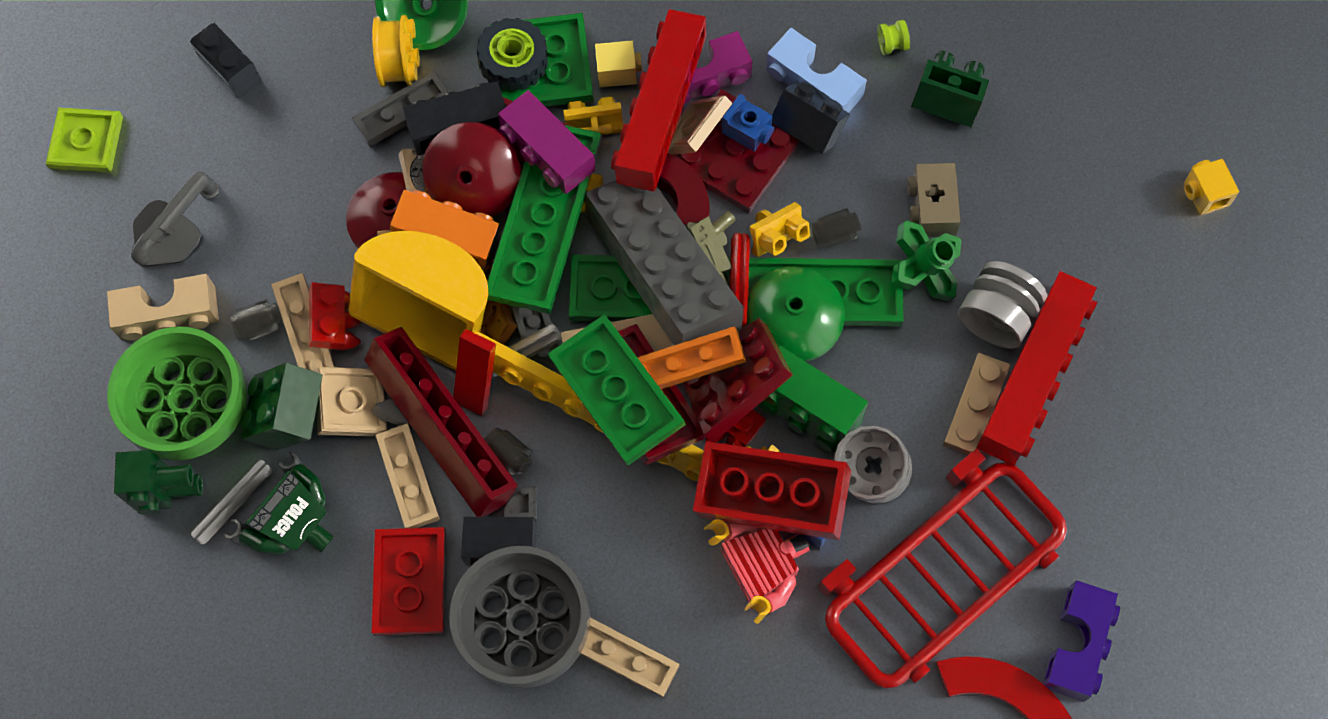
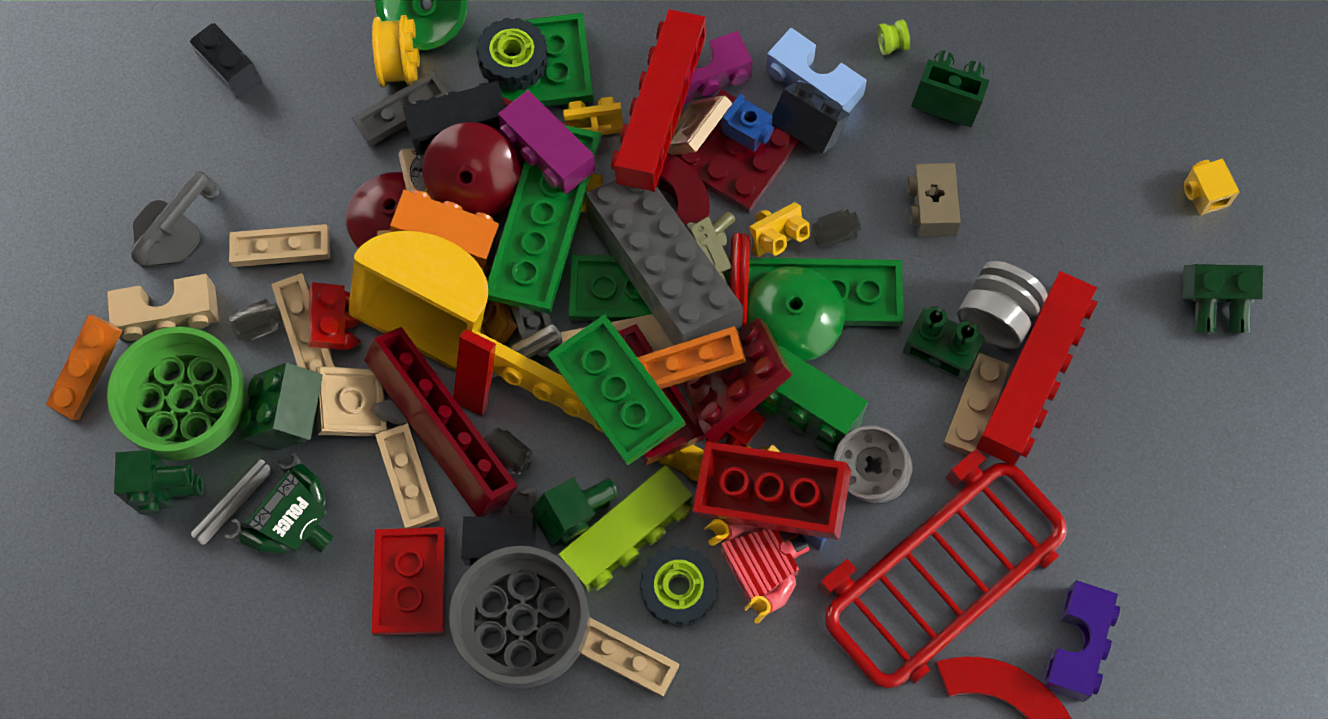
lime tile [45,107,123,173] -> none
light yellow brick [595,40,642,88] -> none
green plant [892,221,961,302] -> none
none -> orange plate [45,315,123,420]
none -> tan plate [229,224,330,267]
none -> dark green brick [530,477,618,546]
none -> lime brick [559,465,693,593]
none -> black wheel [640,546,718,627]
none -> dark green brick [902,306,985,382]
none -> dark green brick [1183,264,1264,333]

